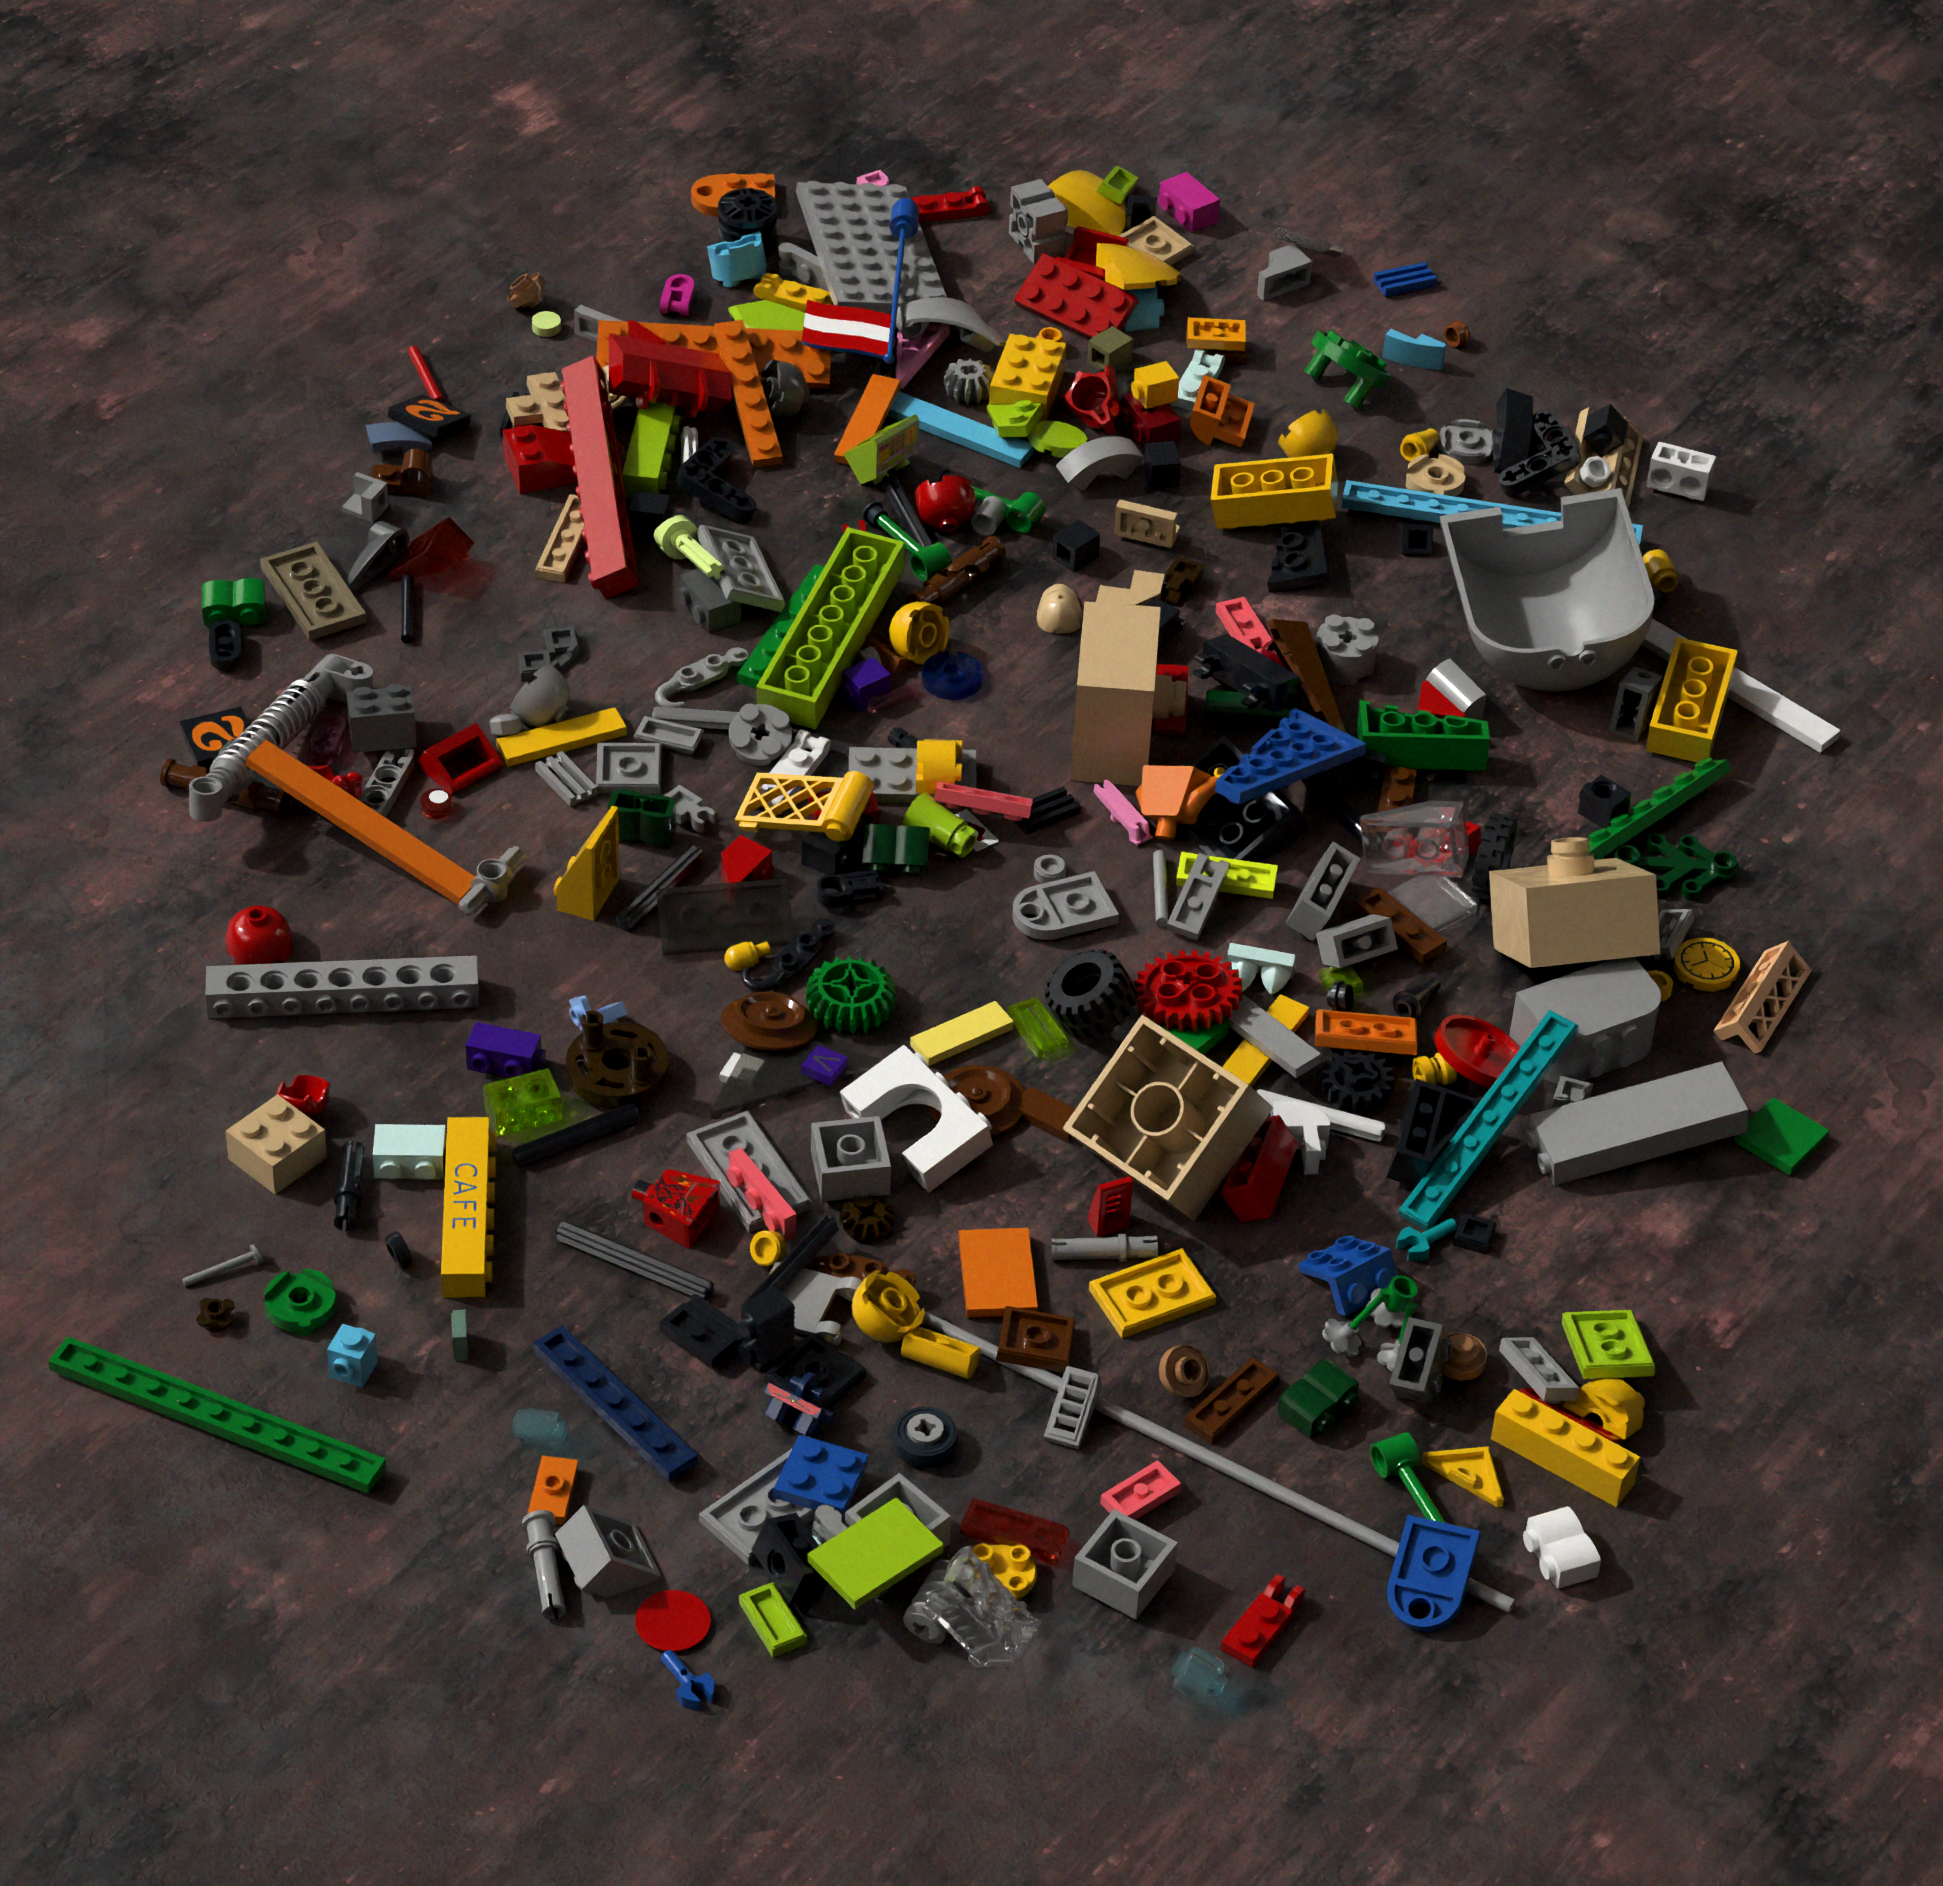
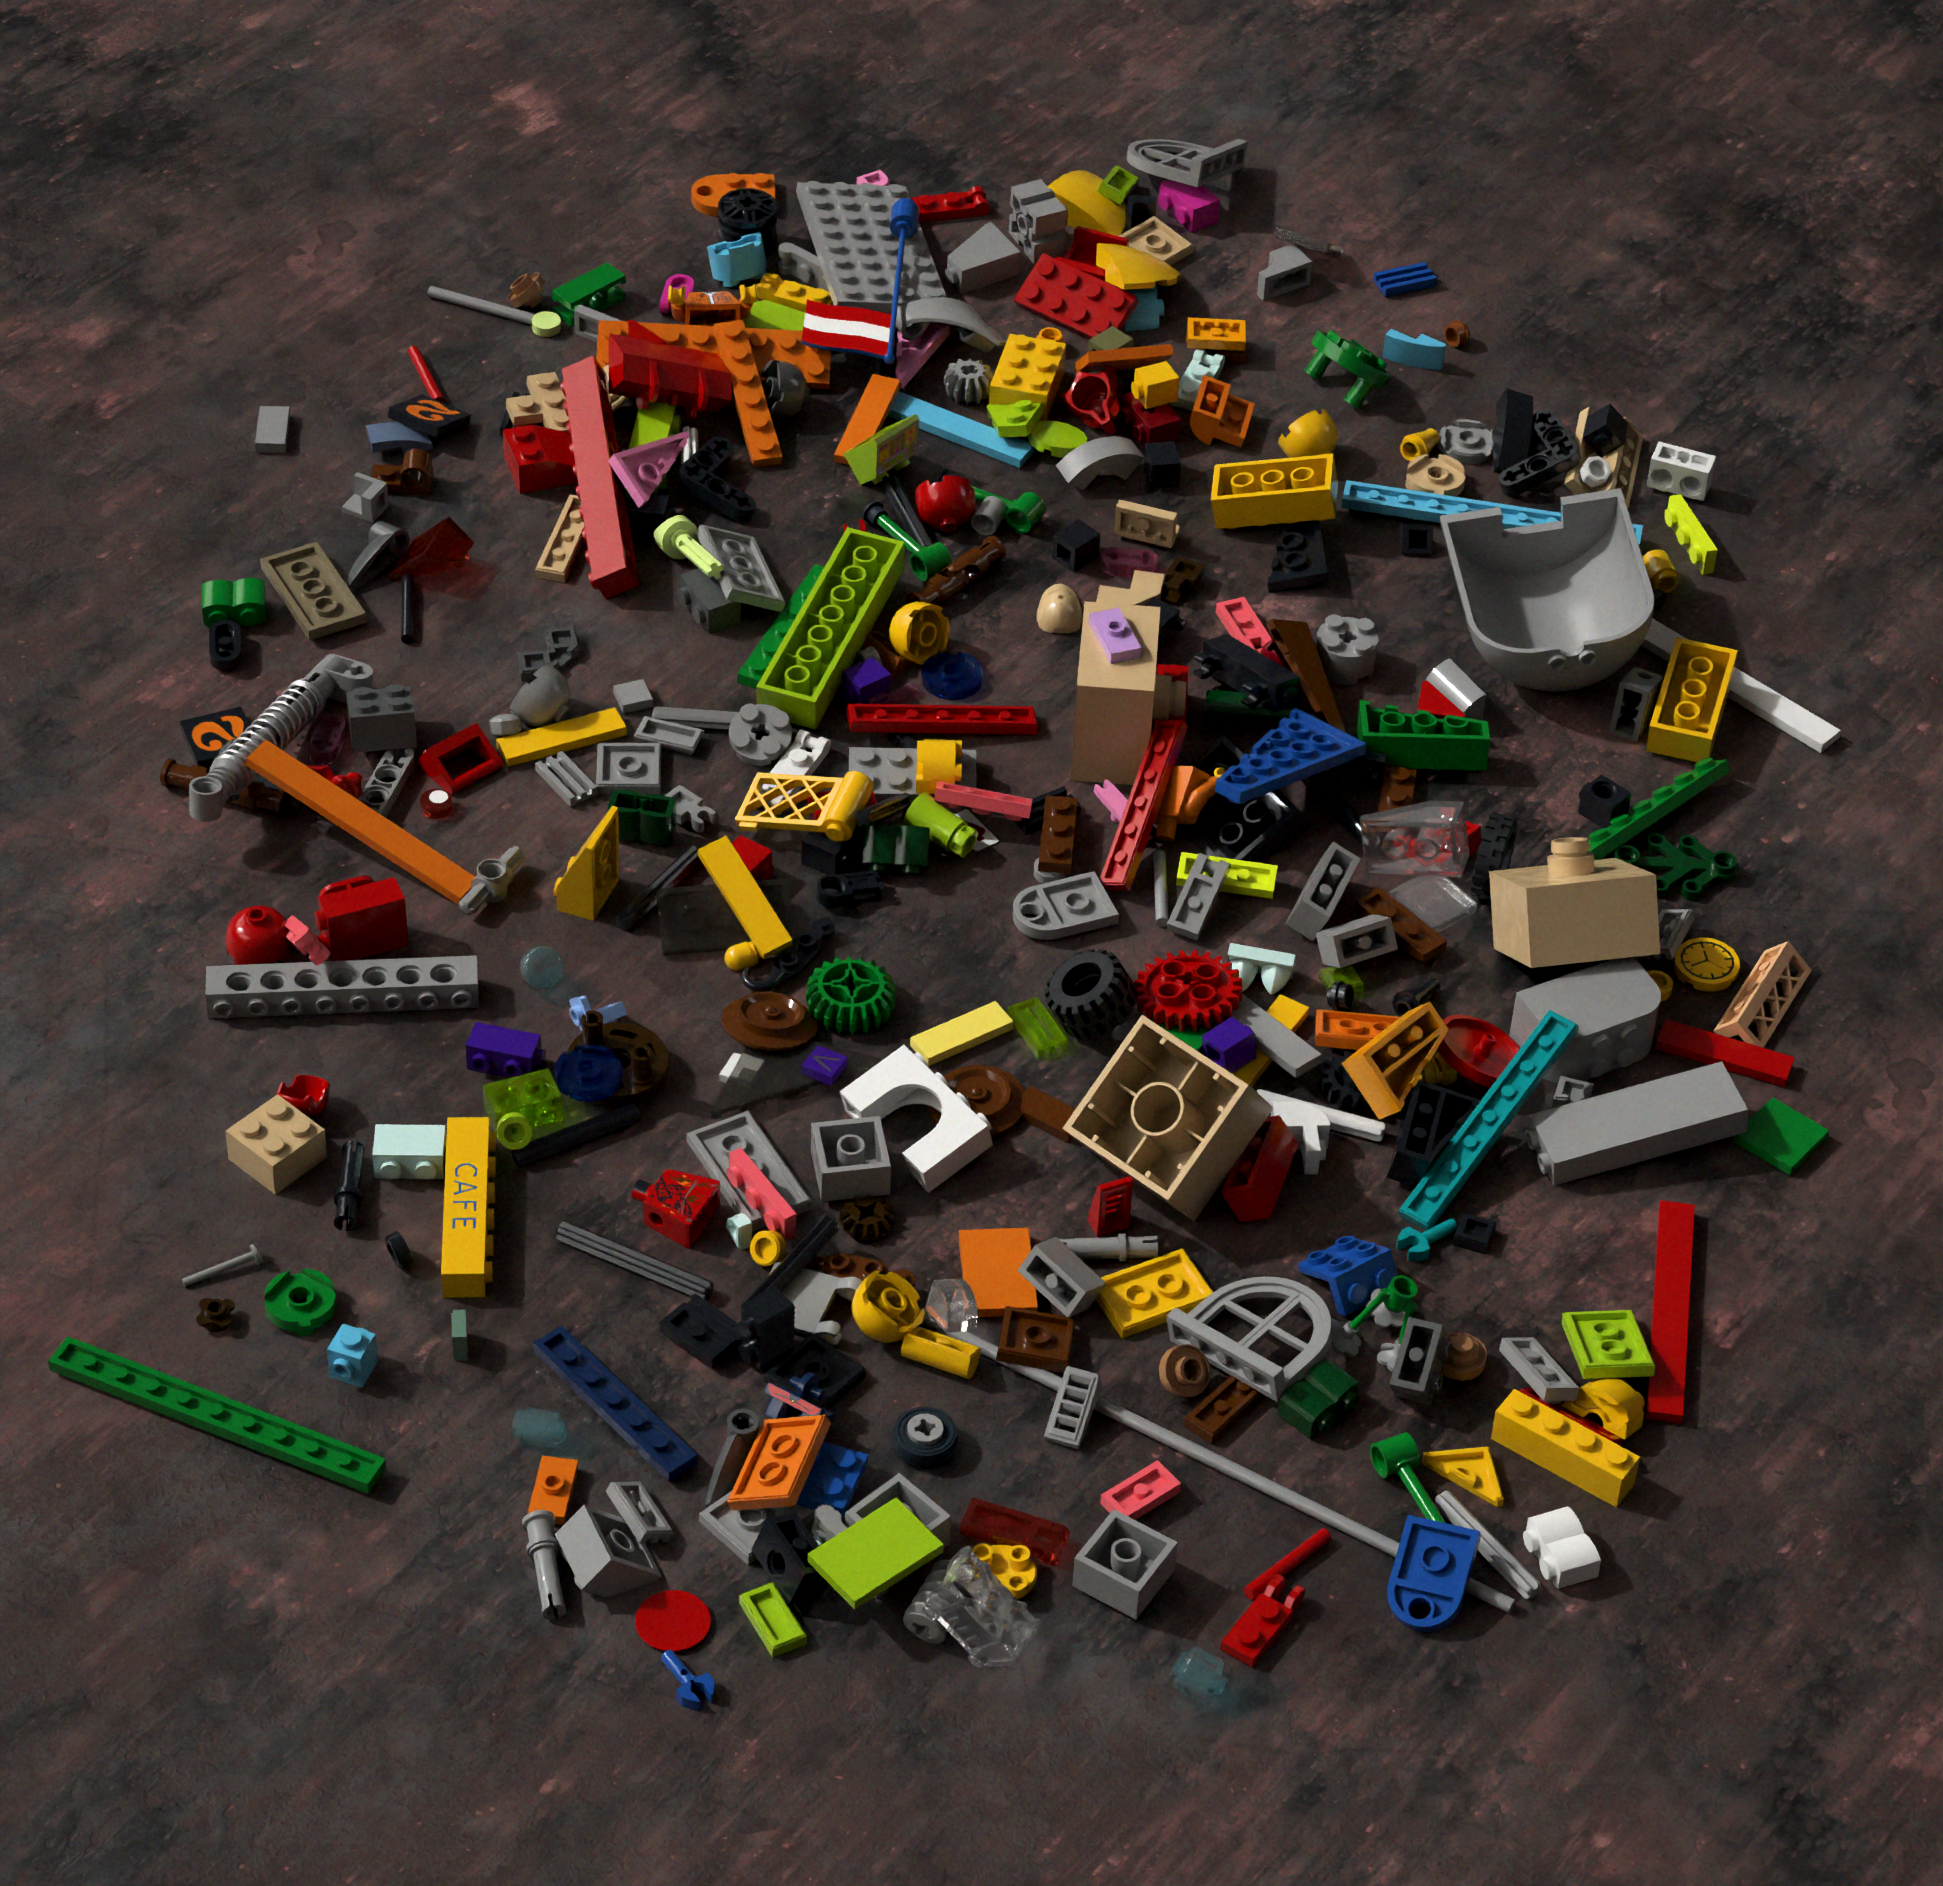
light grey piece [655,647,748,708] -> none
none -> light grey tile [255,406,290,453]
none -> coral plate [285,915,331,966]
none -> red brick [314,876,408,961]
none -> light grey bar [427,286,535,325]
none -> lime tile [497,1112,532,1150]
none -> clear light blue head [519,945,565,989]
none -> green piece [552,263,626,327]
none -> clear blue tile [555,1045,622,1102]
none -> light grey tile [605,1481,674,1543]
none -> bright pink wing [608,431,690,508]
none -> light grey tile [613,679,653,714]
none -> orange torso [668,284,758,326]
none -> yellow tile [697,835,793,959]
none -> dark grey piece [705,1409,760,1508]
none -> light aqua tile [726,1213,752,1250]
none -> orange tile [727,1415,831,1511]
none -> red tile [847,704,1038,735]
none -> black axle [854,792,912,828]
none -> clear brick [924,1279,978,1333]
none -> light grey slope [945,222,1020,294]
none -> light grey brick [1017,1237,1106,1318]
none -> reddish brown plate [1038,796,1078,874]
none -> orange tile [1074,344,1174,373]
none -> lavender plate [1089,608,1141,664]
none -> red tile [1099,720,1188,891]
none -> clear pink beam [1100,547,1159,578]
none -> light grey window [1126,139,1248,187]
none -> light grey window [1166,1276,1332,1402]
none -> dark purple brick [1201,1017,1256,1073]
none -> red bar [1243,1528,1332,1600]
none -> light orange wedge [1341,1001,1449,1120]
none -> light grey axle [1434,1491,1541,1600]
none -> red tile [1645,1200,1695,1424]
none -> red tile [1655,1019,1795,1088]
none -> neon yellow plate [1664,494,1718,575]

